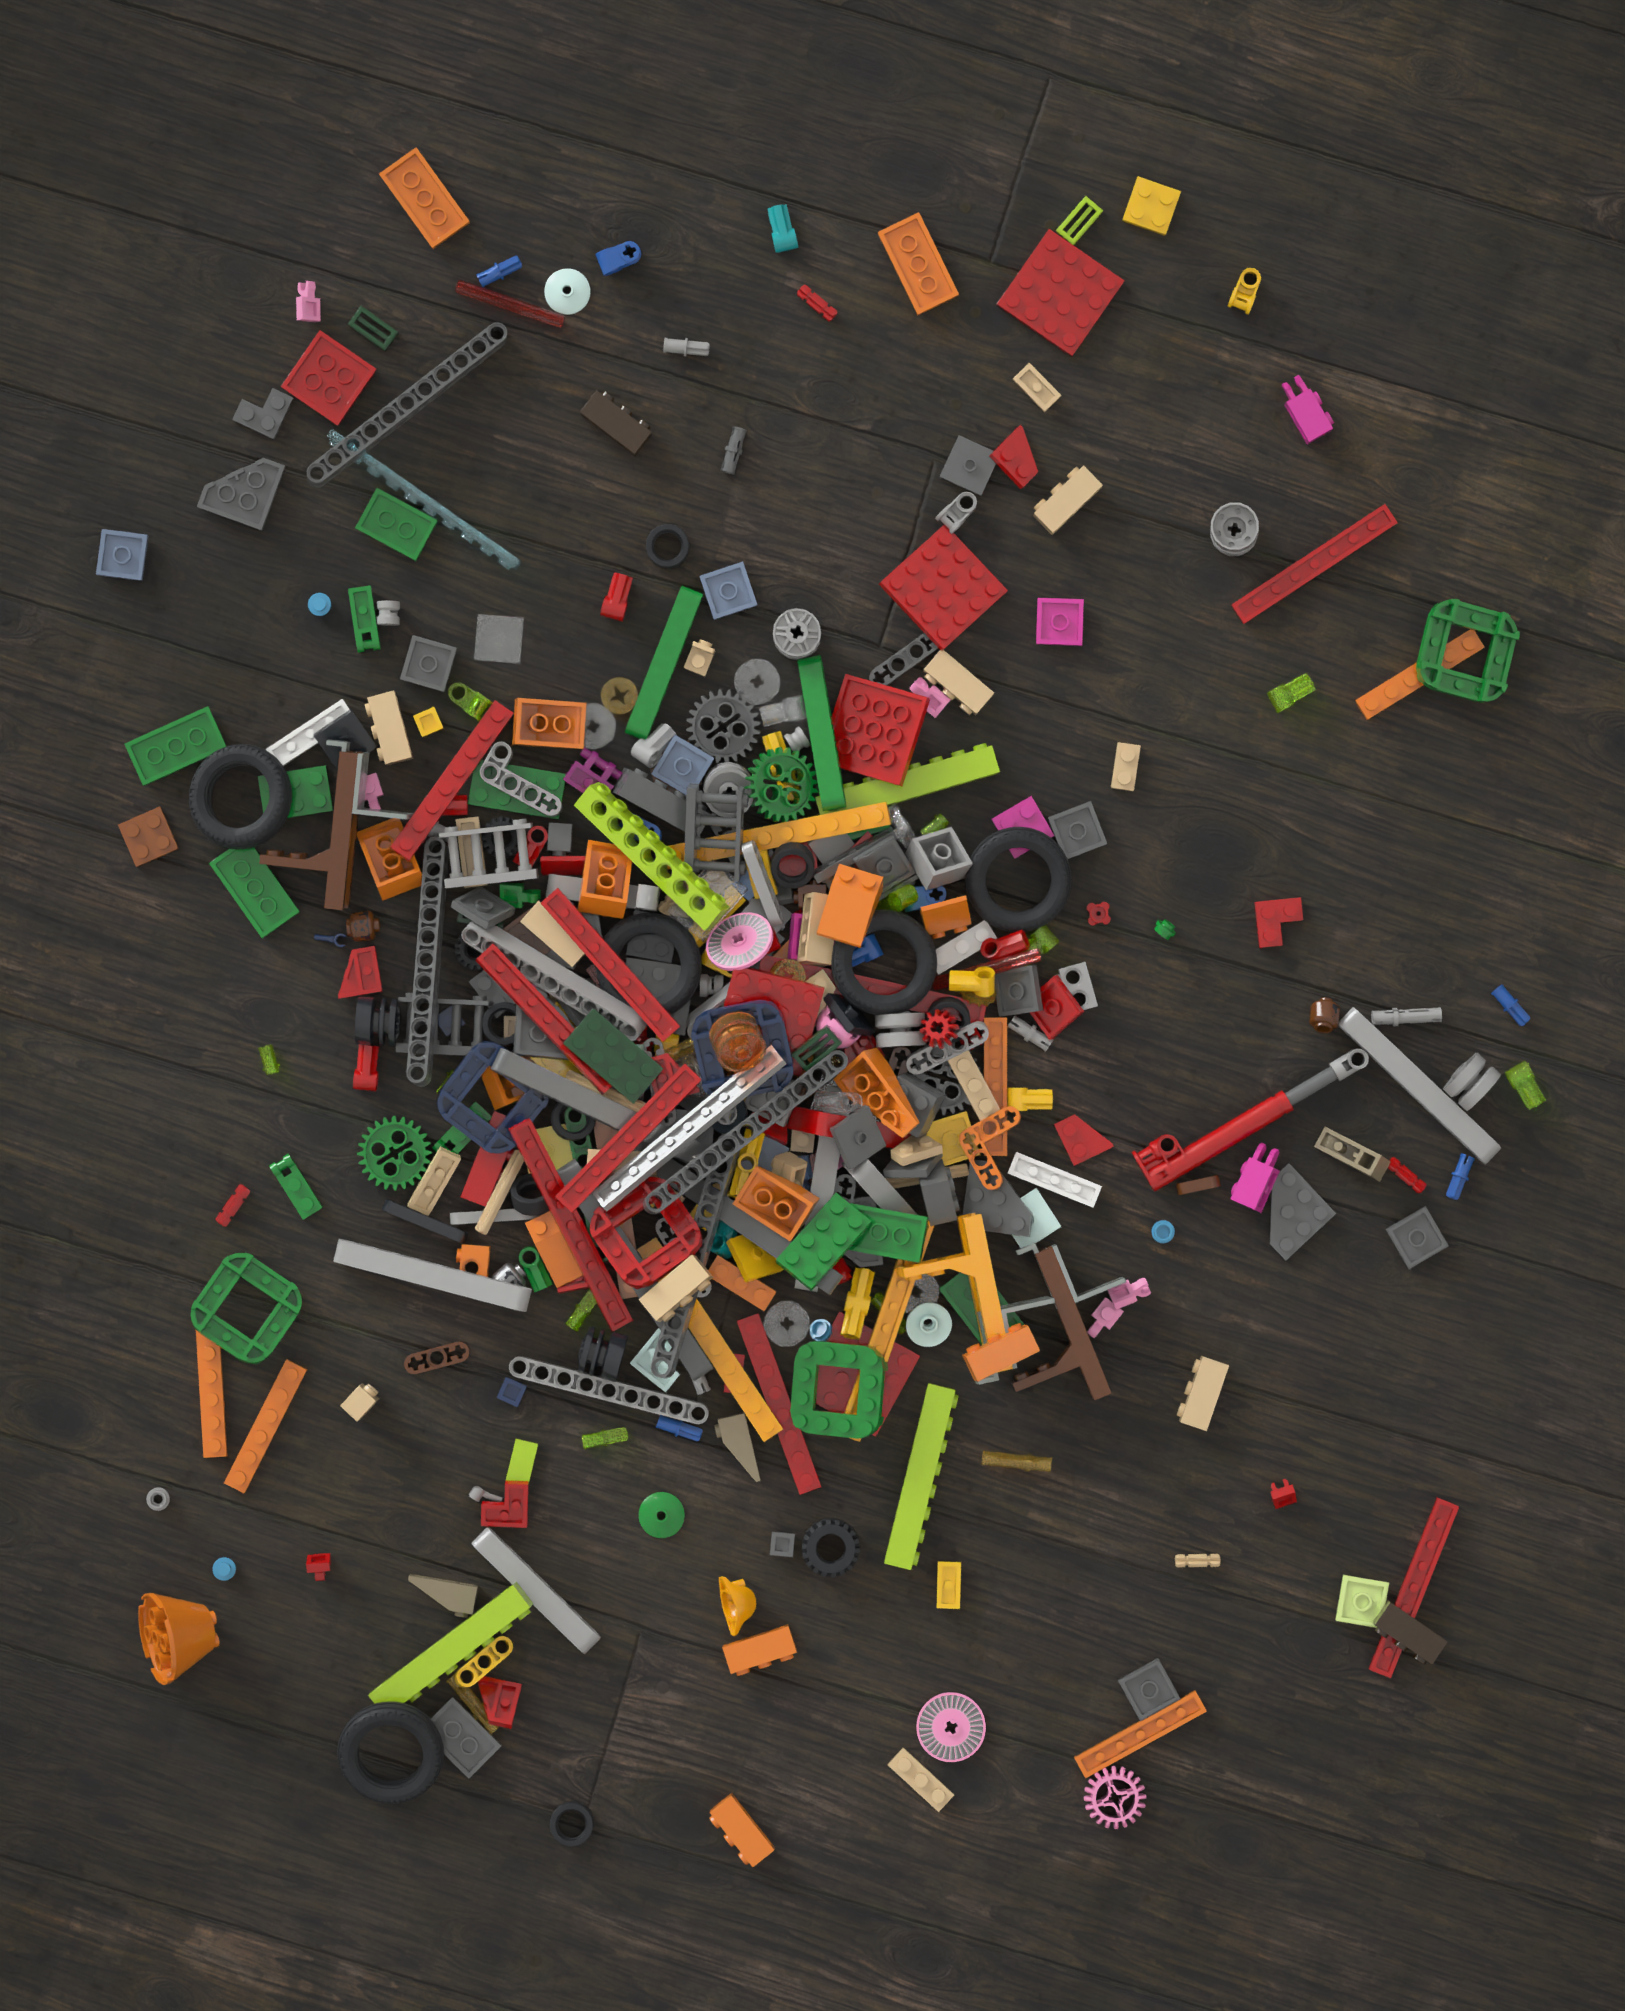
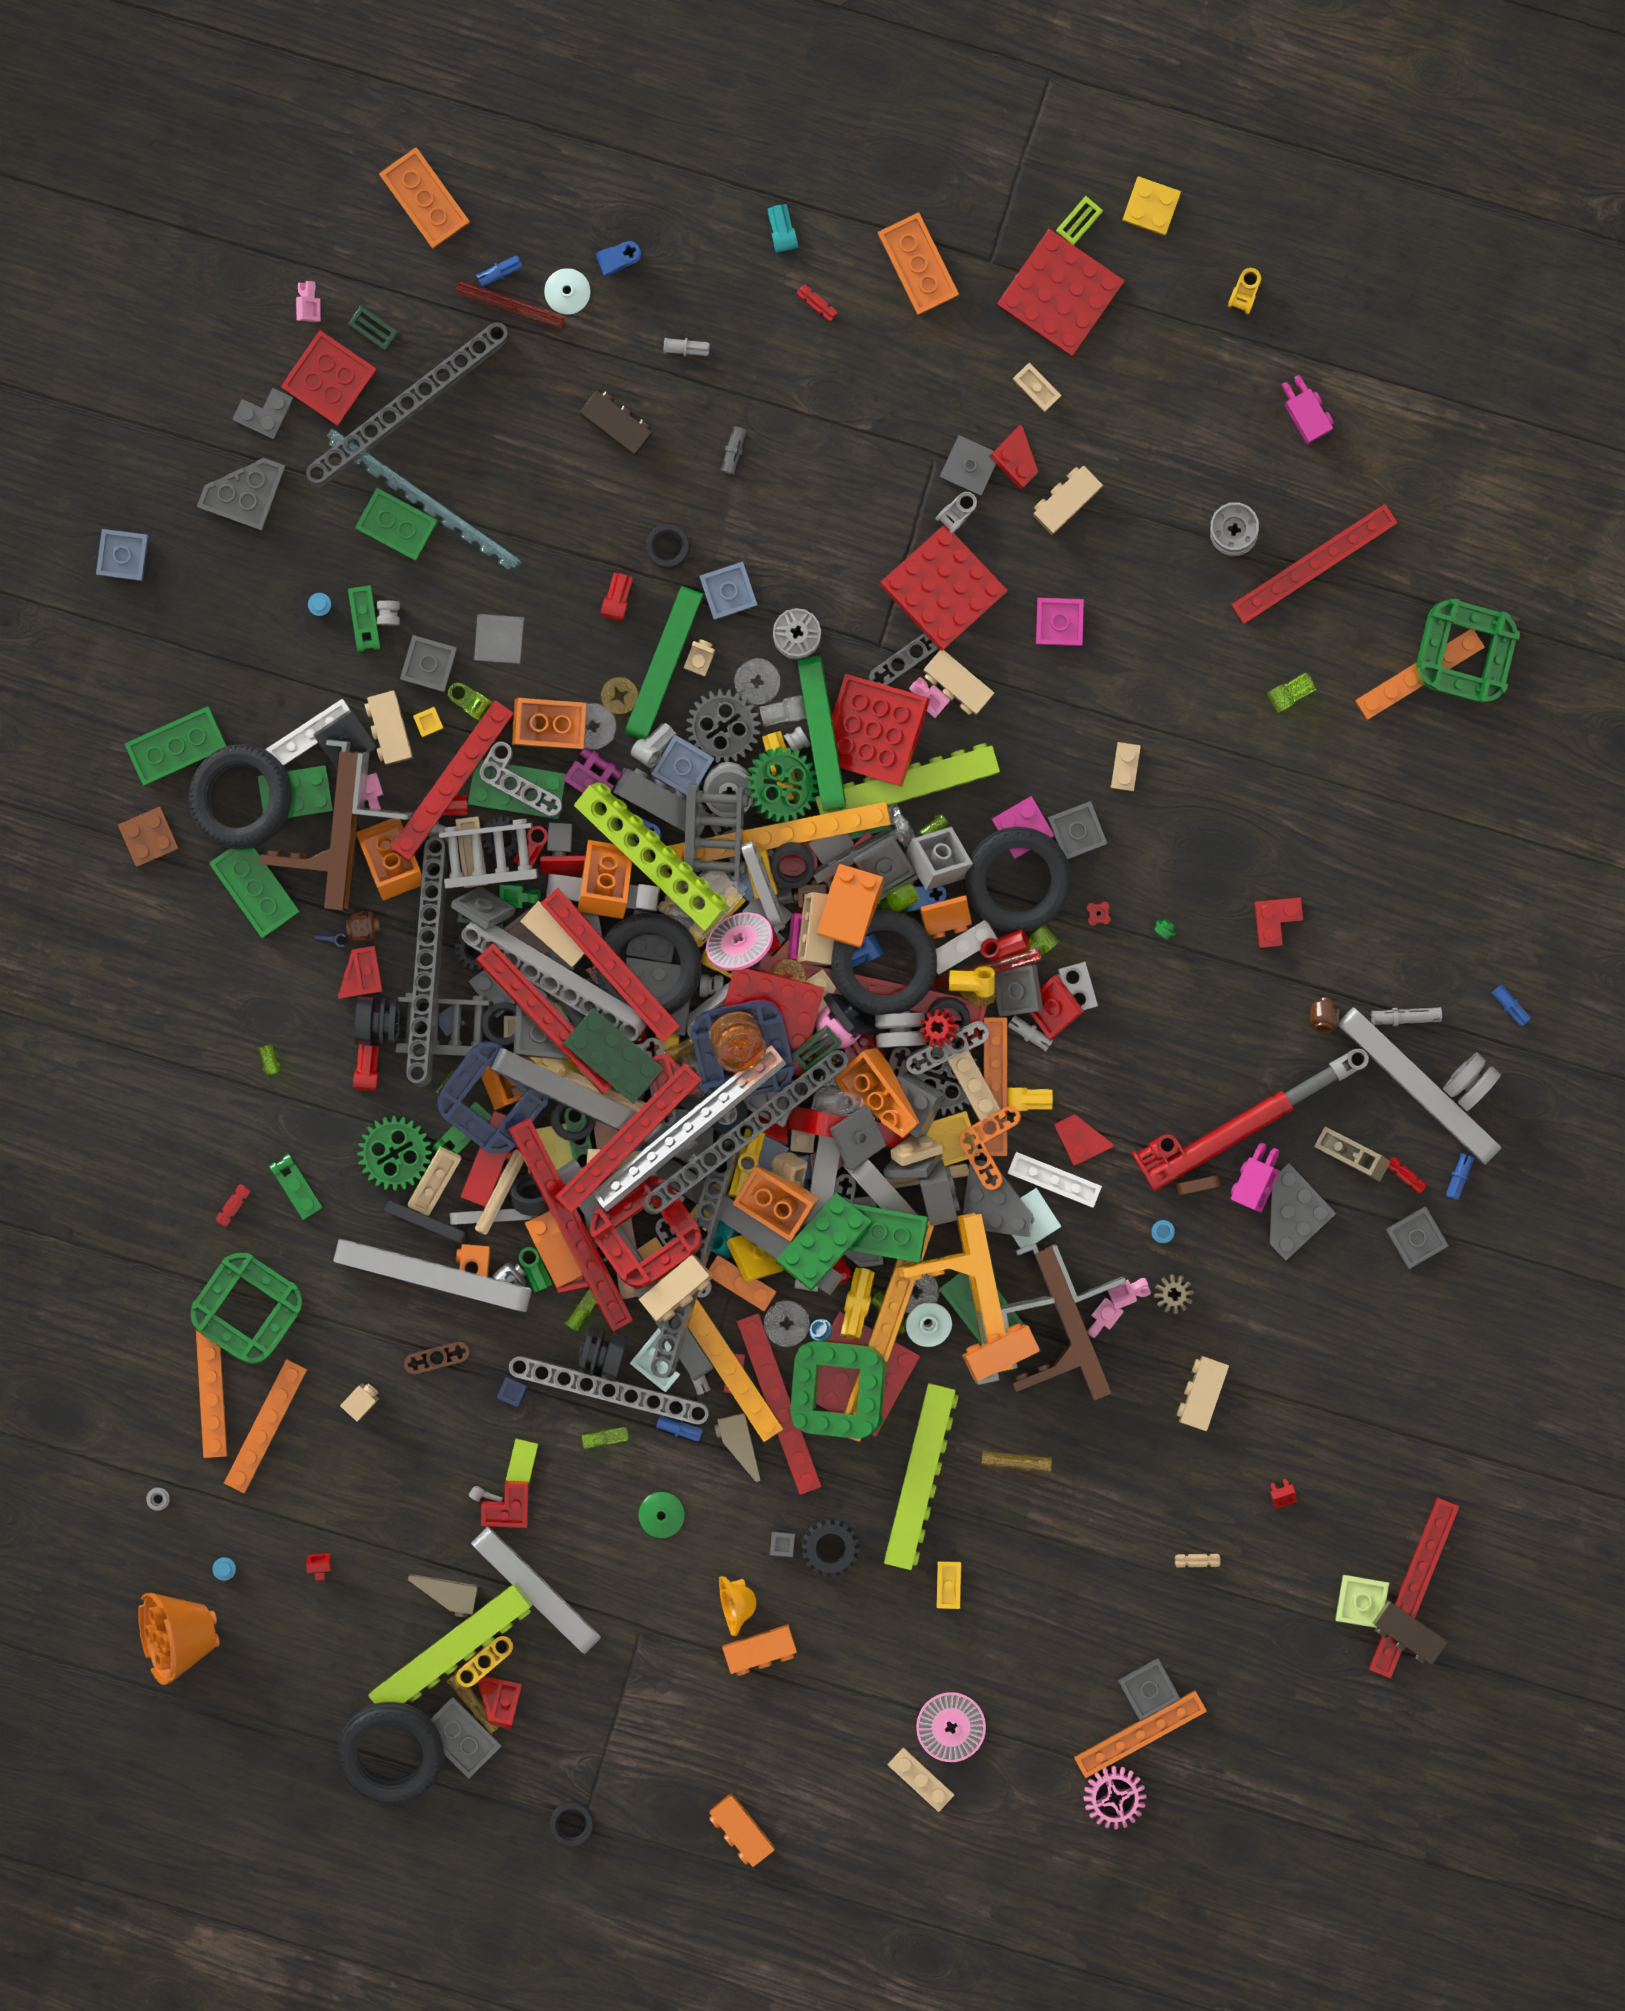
clear neon green piece [1505,1060,1546,1110] -> none
none -> dark tan gear [1154,1274,1194,1314]

